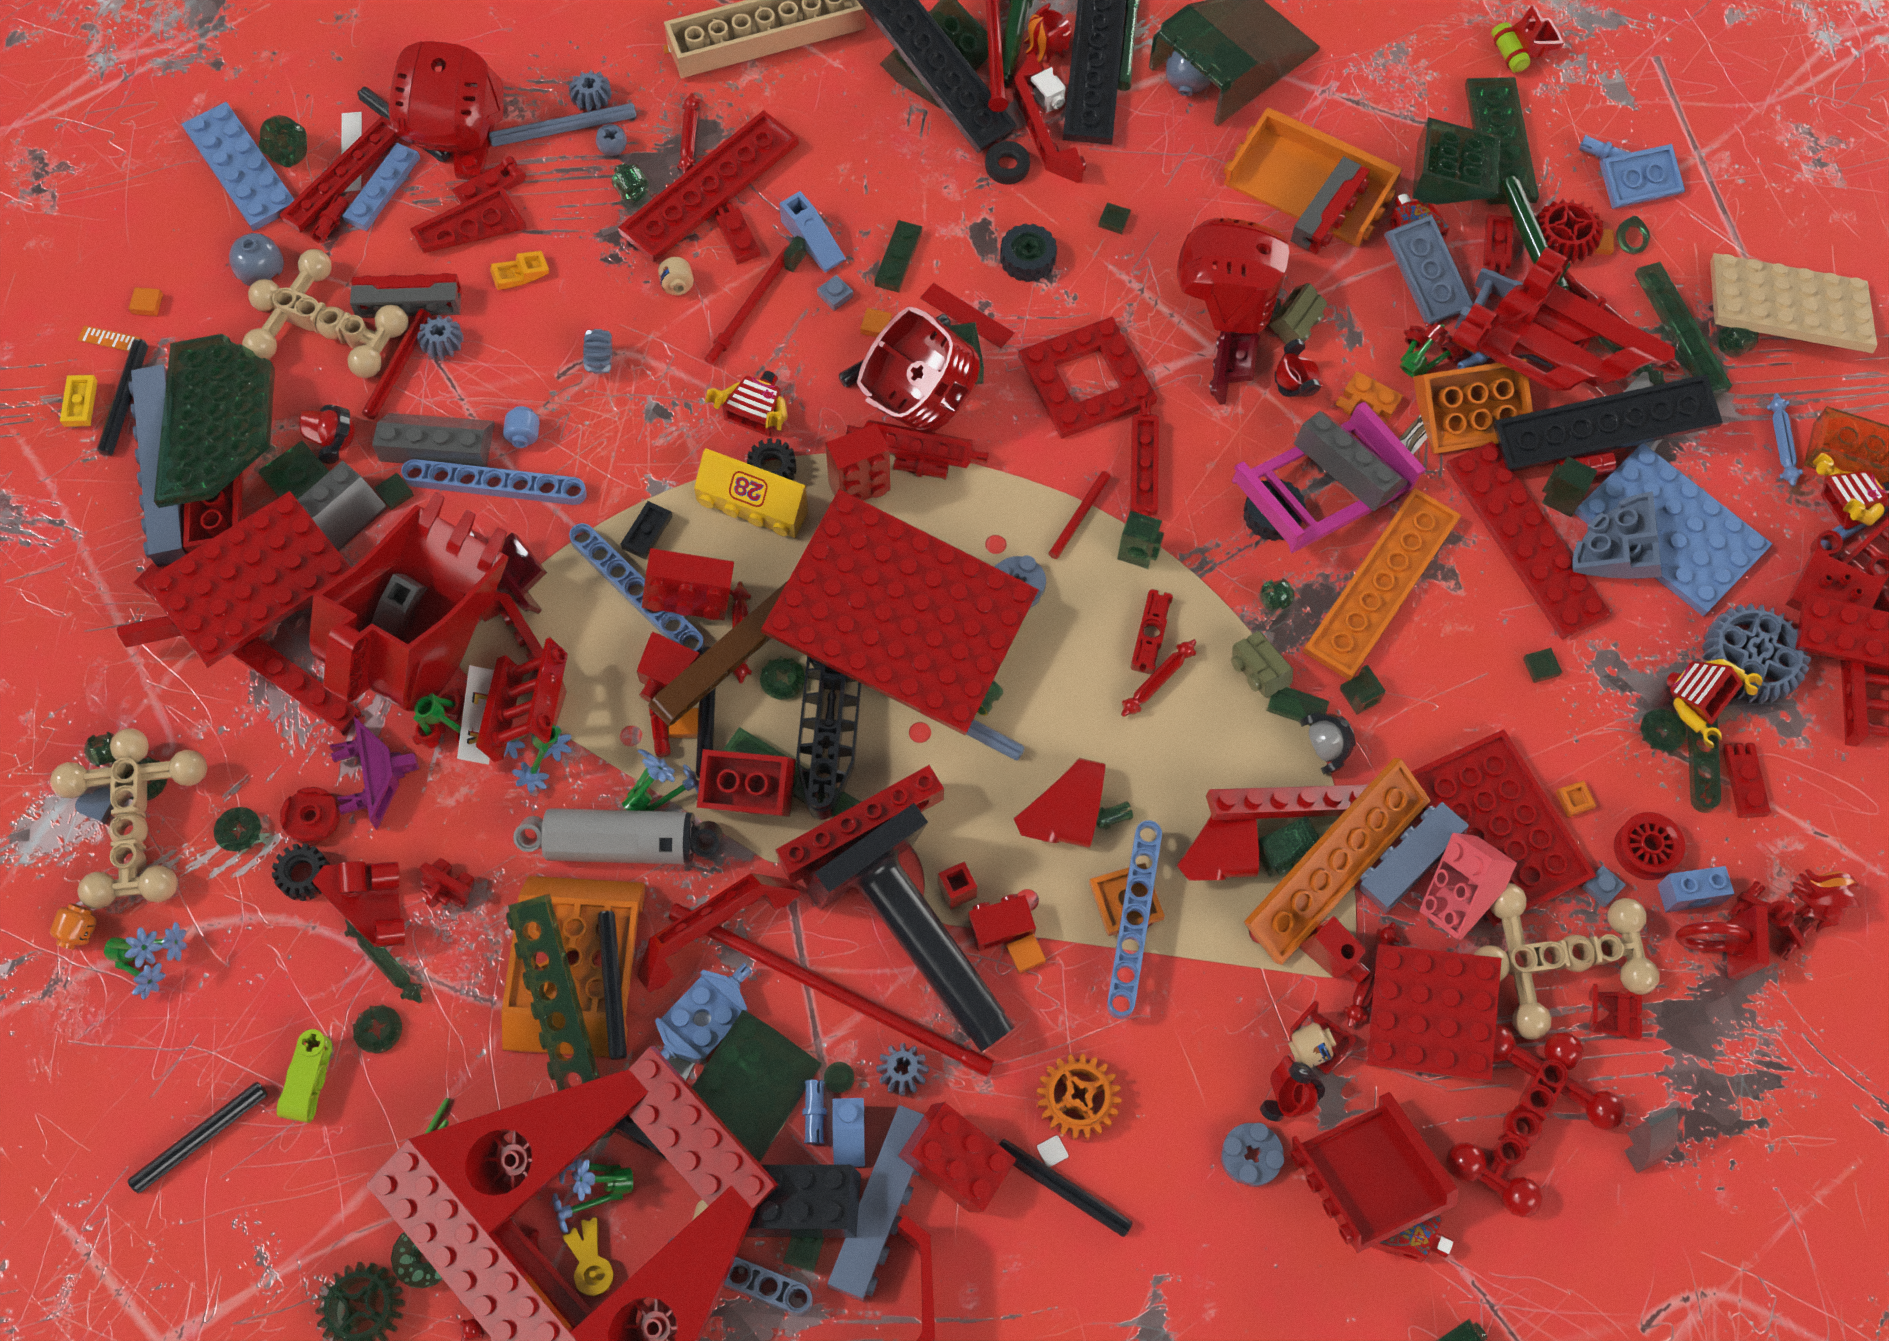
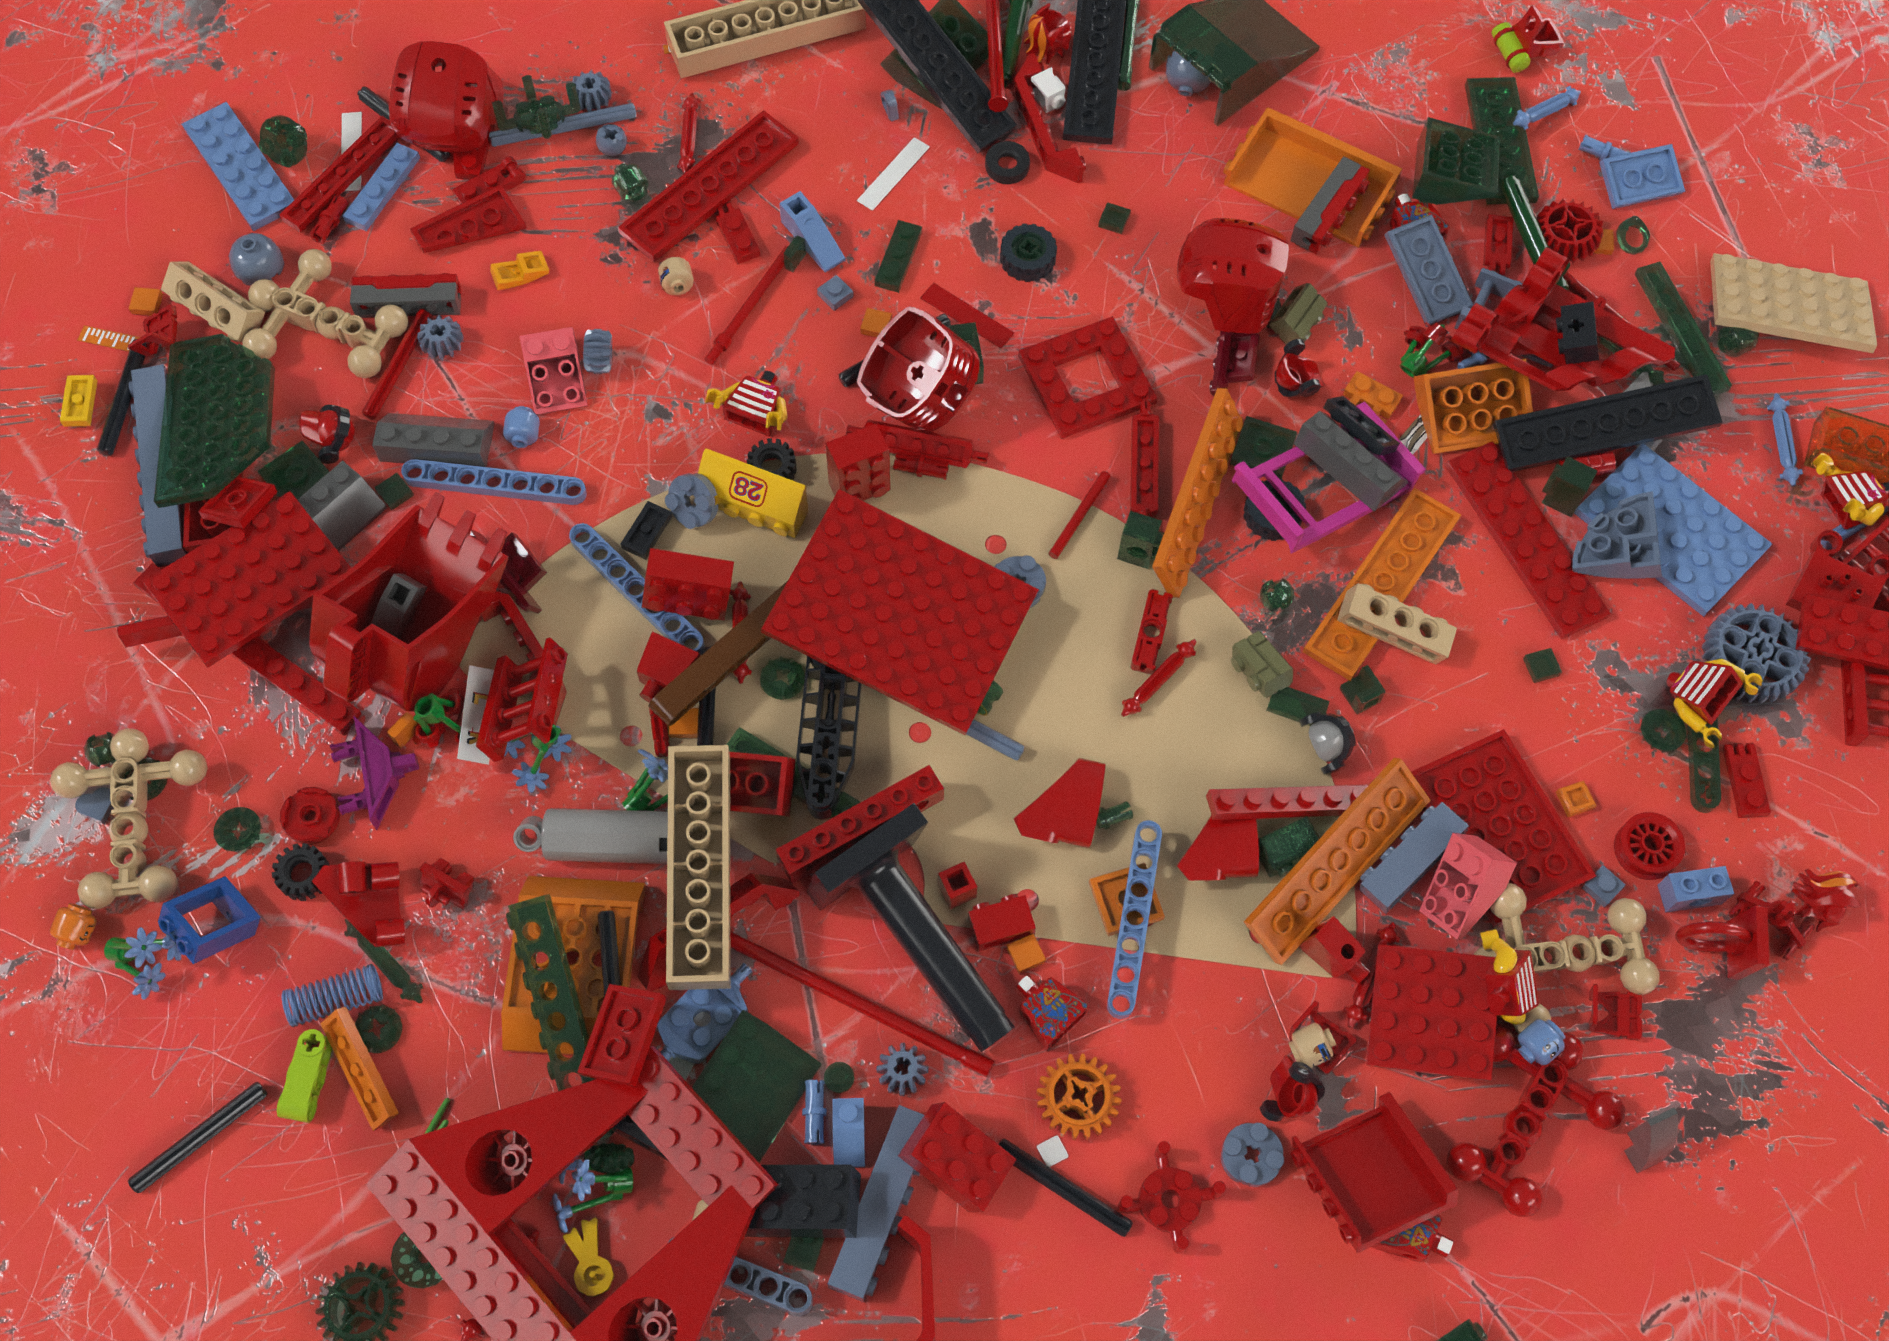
none -> red piece [128,304,178,357]
none -> blue window [158,876,261,964]
none -> tan brick [161,261,265,342]
none -> red tile [198,475,278,529]
none -> medium blue piece [281,964,383,1028]
none -> orange plate [321,1007,399,1131]
none -> orange tile [387,712,418,749]
none -> clear green plate [492,75,581,139]
none -> coral slope [519,327,588,415]
none -> red plate [577,984,667,1087]
none -> clear green gear [584,1142,635,1173]
none -> sand blue plate [665,473,718,529]
none -> tan brick [666,745,731,990]
none -> white sticker [857,137,930,211]
none -> sand blue tile [880,89,899,121]
none -> torso [1016,975,1090,1051]
none -> red plate [1118,1141,1226,1254]
none -> orange plate [1152,388,1243,598]
none -> clear green plate [1230,416,1297,479]
none -> black plate [1323,396,1400,456]
none -> tan brick [1337,583,1457,665]
none -> torso [1480,929,1539,1025]
none -> medium blue wheel [1513,86,1581,130]
none -> medium blue head [1518,1019,1566,1065]
none -> black brick [1556,301,1599,364]

